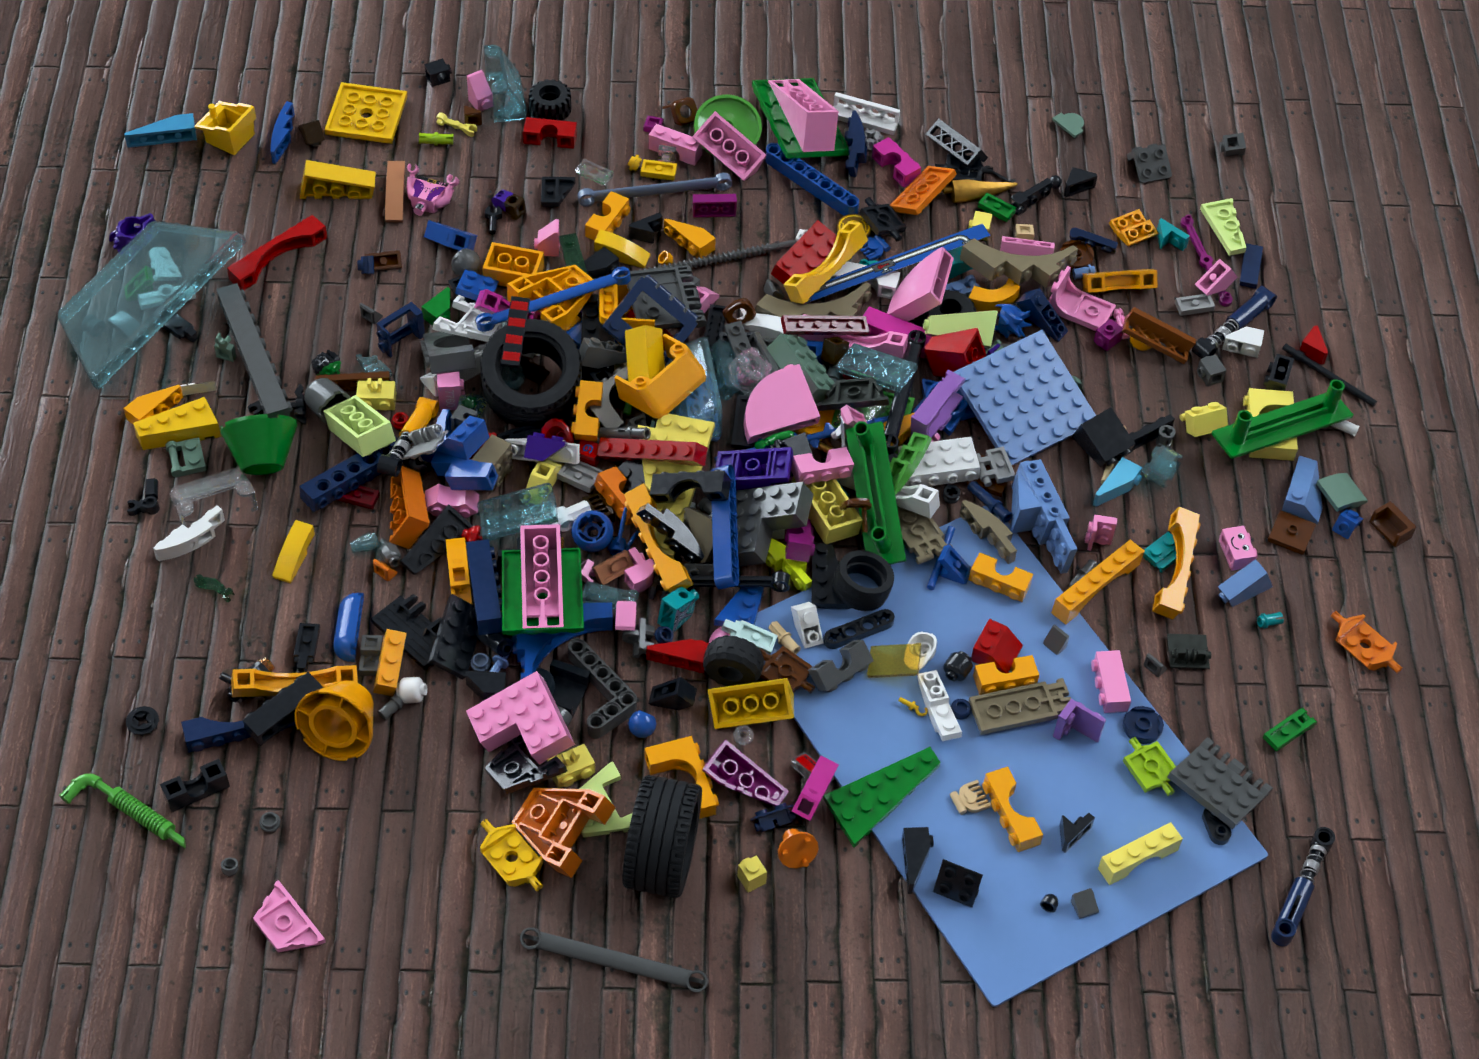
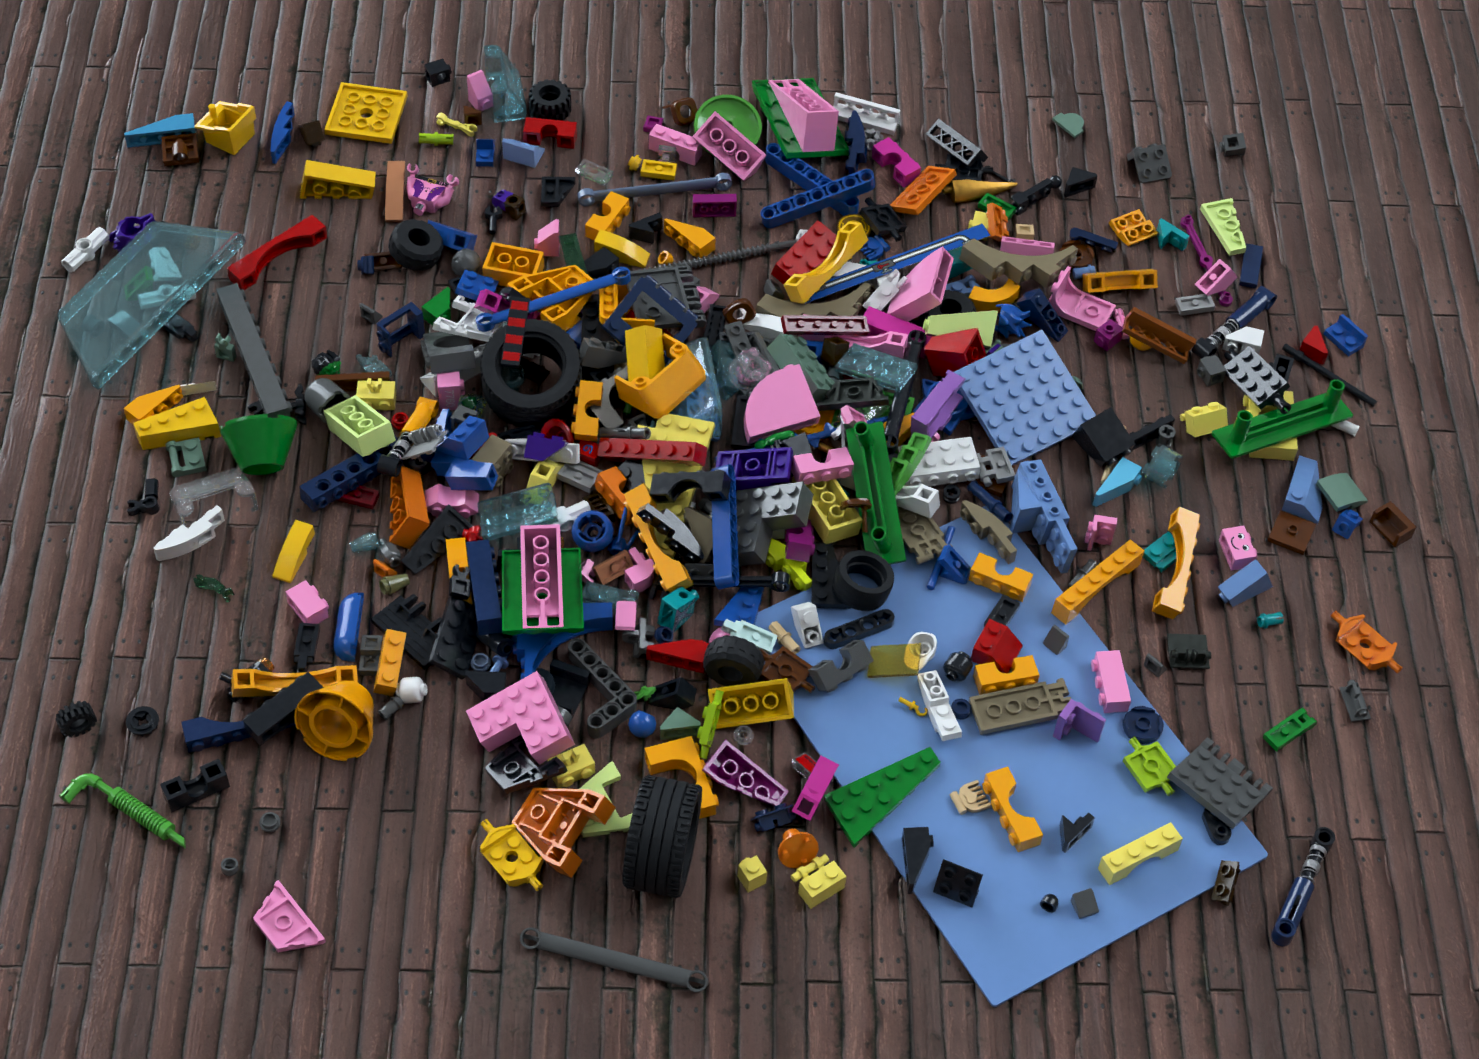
none -> black tyre [55,701,97,737]
none -> white piece [61,227,110,273]
none -> reddish brown plate [161,133,199,166]
none -> bright pink brick [285,580,329,624]
none -> olive cone [379,574,410,595]
none -> black tyre [388,219,443,271]
none -> black plate [449,564,471,600]
none -> blue slope [476,139,495,167]
none -> black plate [499,287,526,303]
none -> light blue slope [502,138,545,168]
none -> bright green plant [634,686,656,701]
none -> sand green slope [660,707,701,740]
none -> lime plate [697,690,724,759]
none -> blue beam [761,169,876,229]
none -> light yellow brick [790,854,846,909]
none -> white hinge [862,269,908,311]
none -> black plate [984,595,1020,627]
none -> orange plate [986,202,1009,242]
none -> dark brown hinge [1211,860,1241,906]
none -> plate [1224,346,1291,414]
none -> blue bracket [1323,314,1368,357]
none -> dark grey hinge [1339,680,1371,722]

